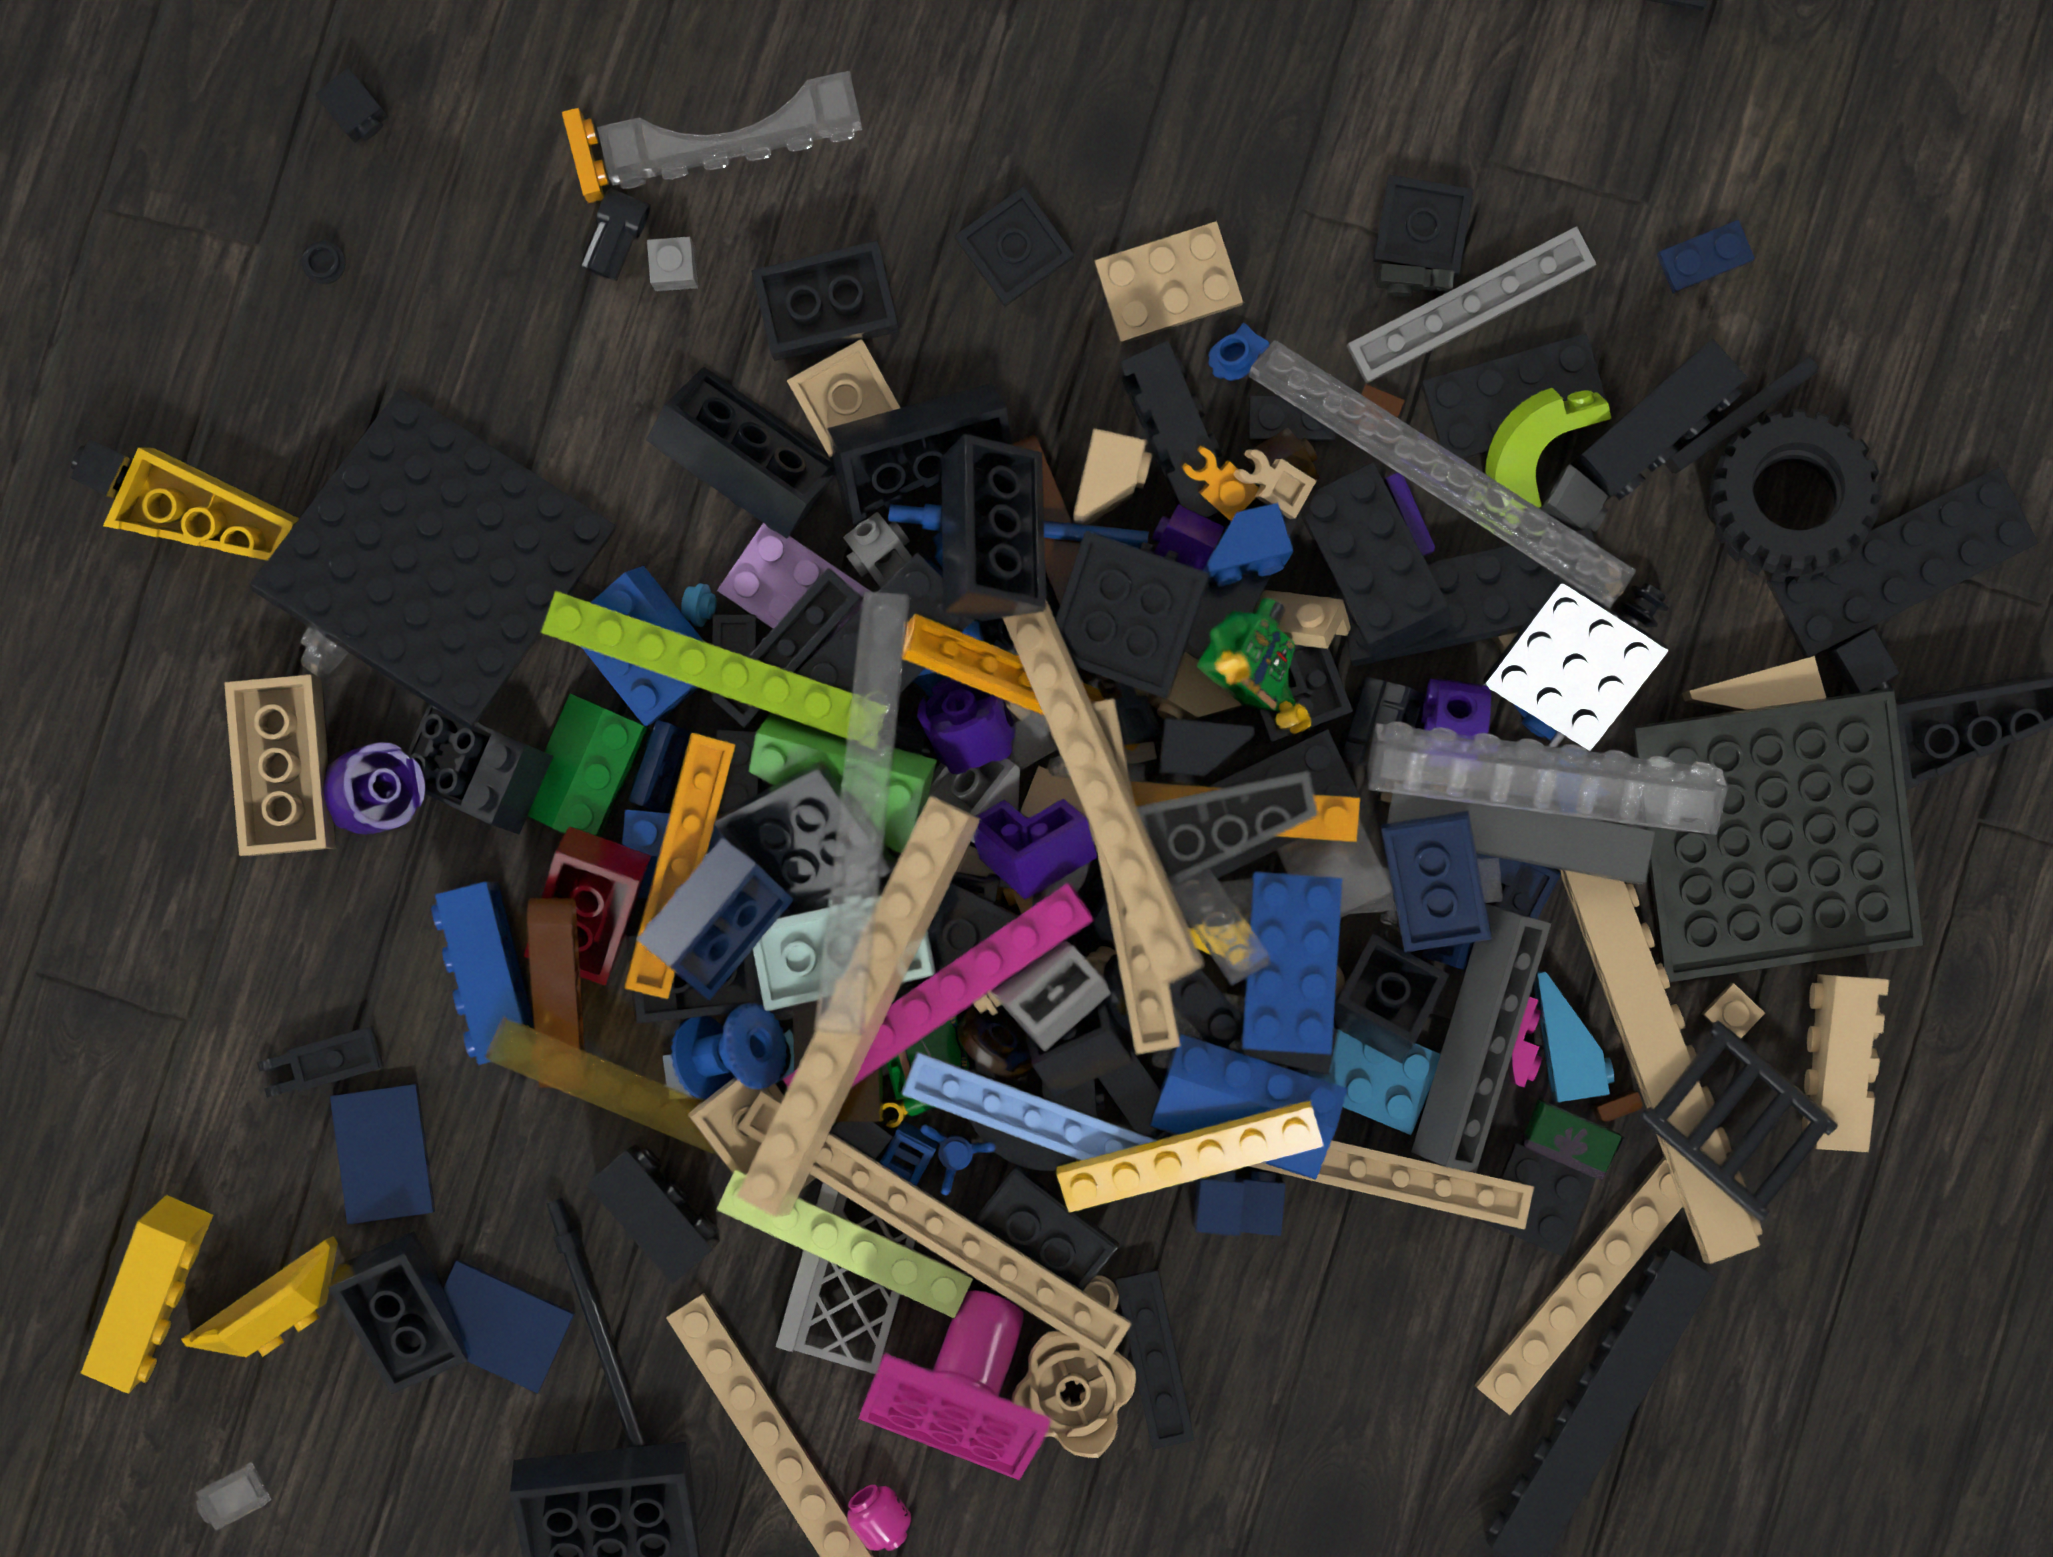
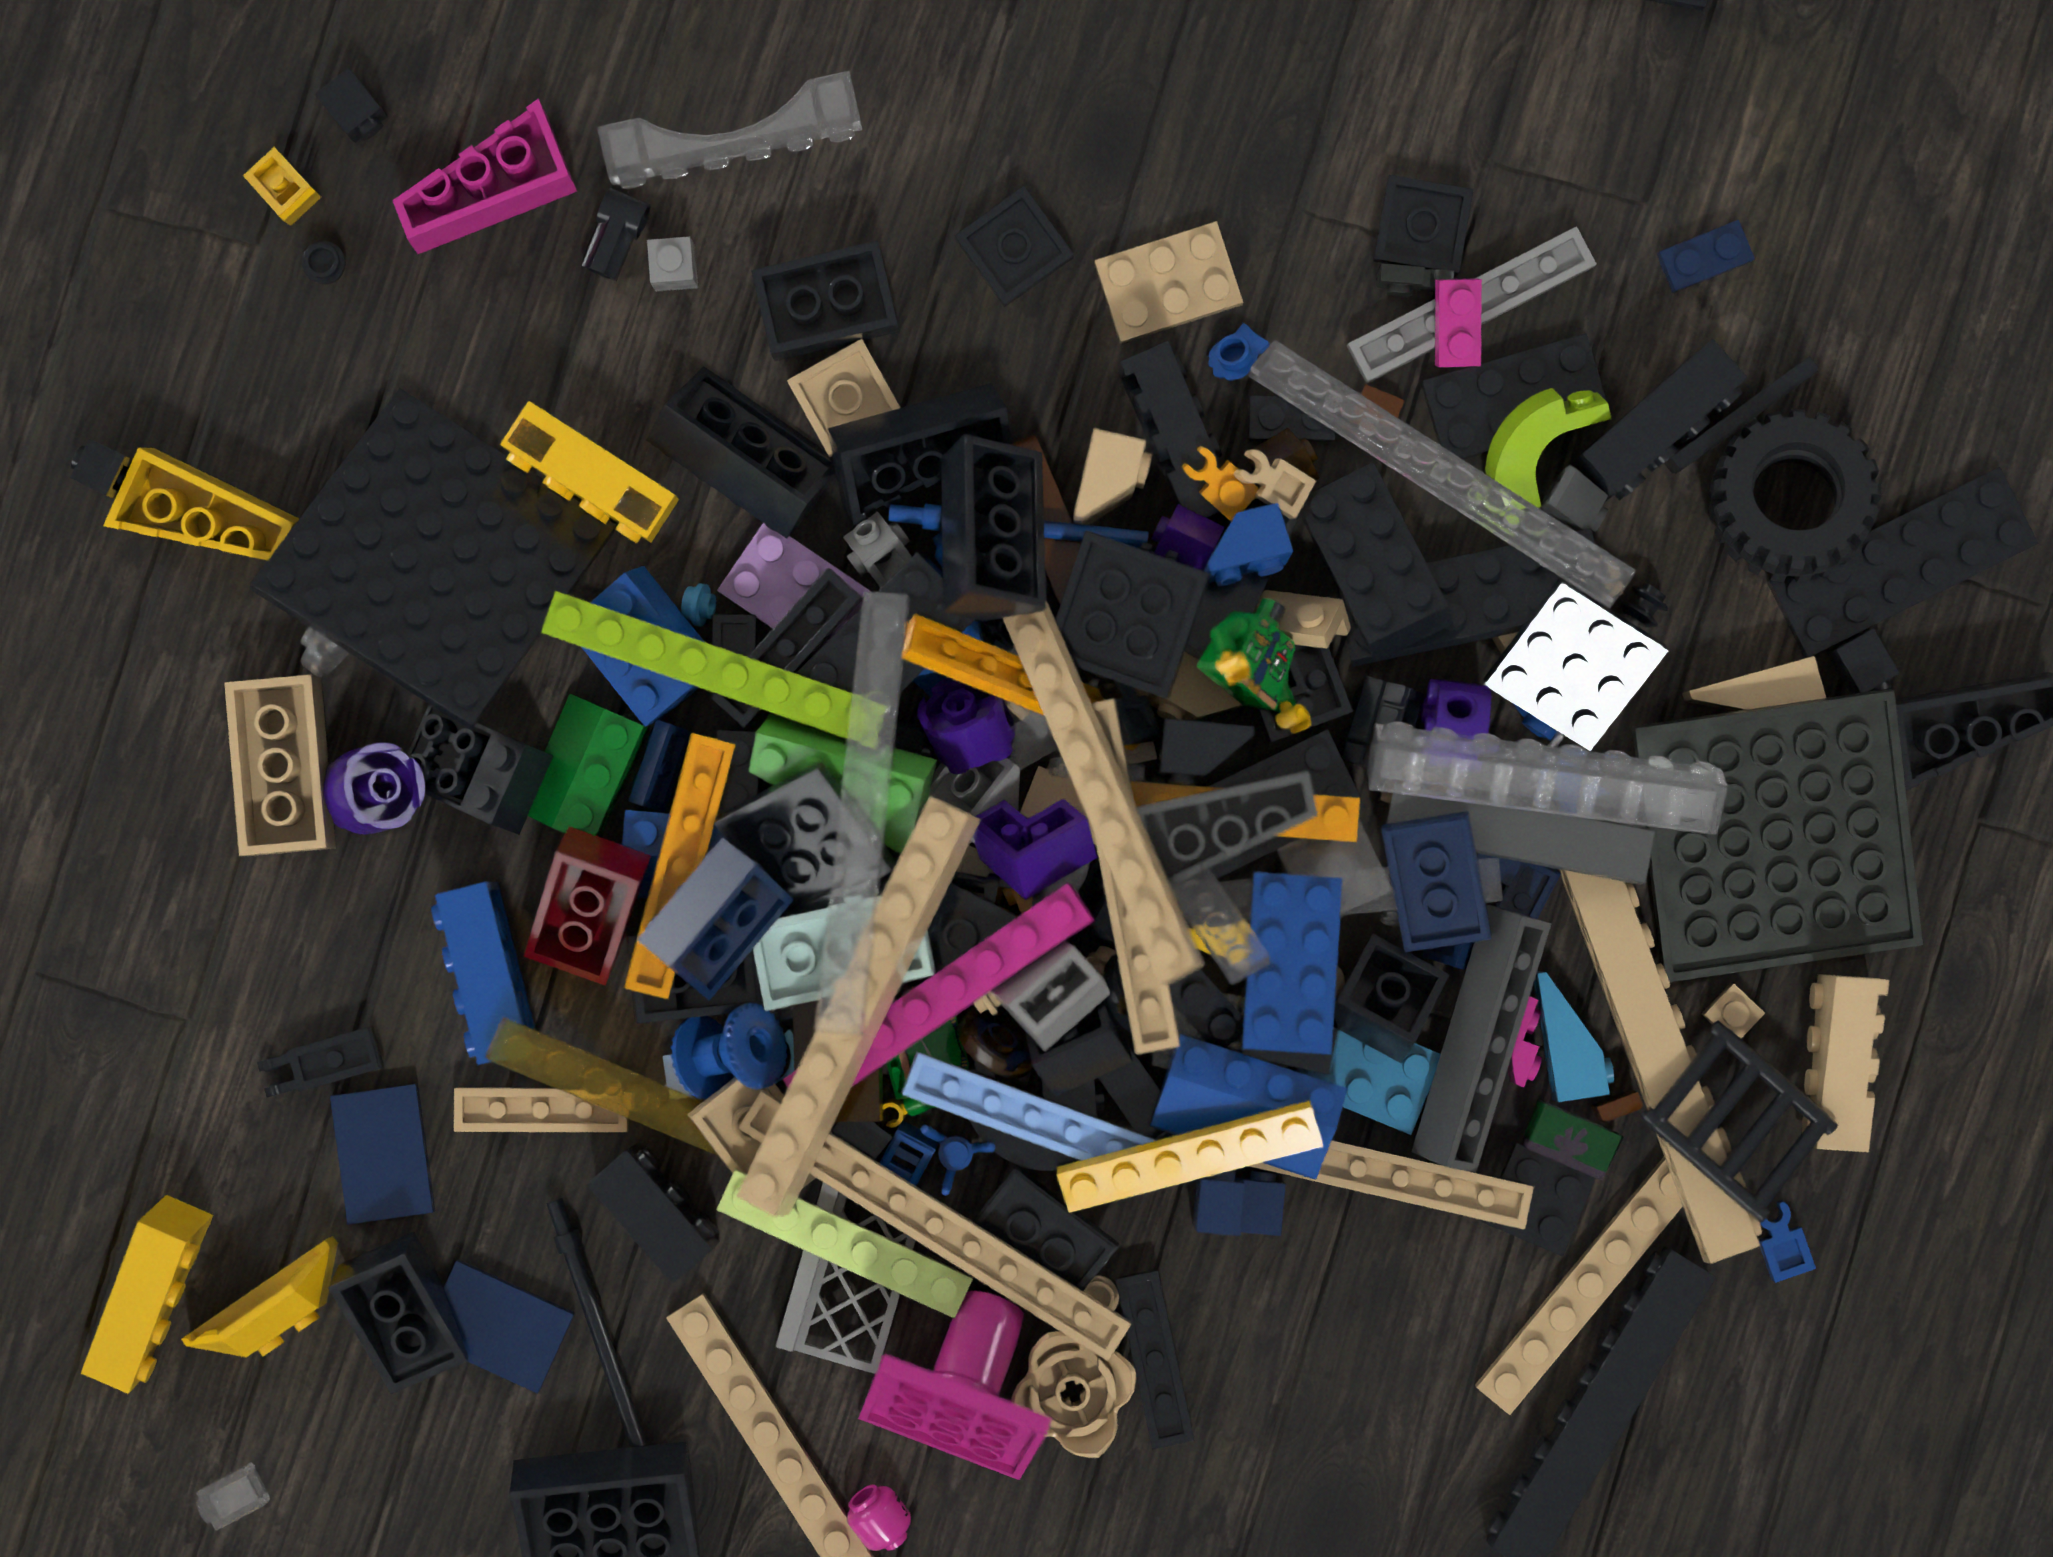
reddish brown beam [527,899,586,1088] -> none
light orange plate [562,108,609,203] -> none
dark purple tile [1383,472,1435,557] -> none
none -> yellow slope [243,147,321,225]
none -> dark pink wedge [392,98,577,254]
none -> tan plate [454,1087,629,1132]
none -> yellow piece [500,401,679,543]
none -> dark pink plate [1435,278,1482,367]
none -> blue plate [1758,1200,1816,1283]

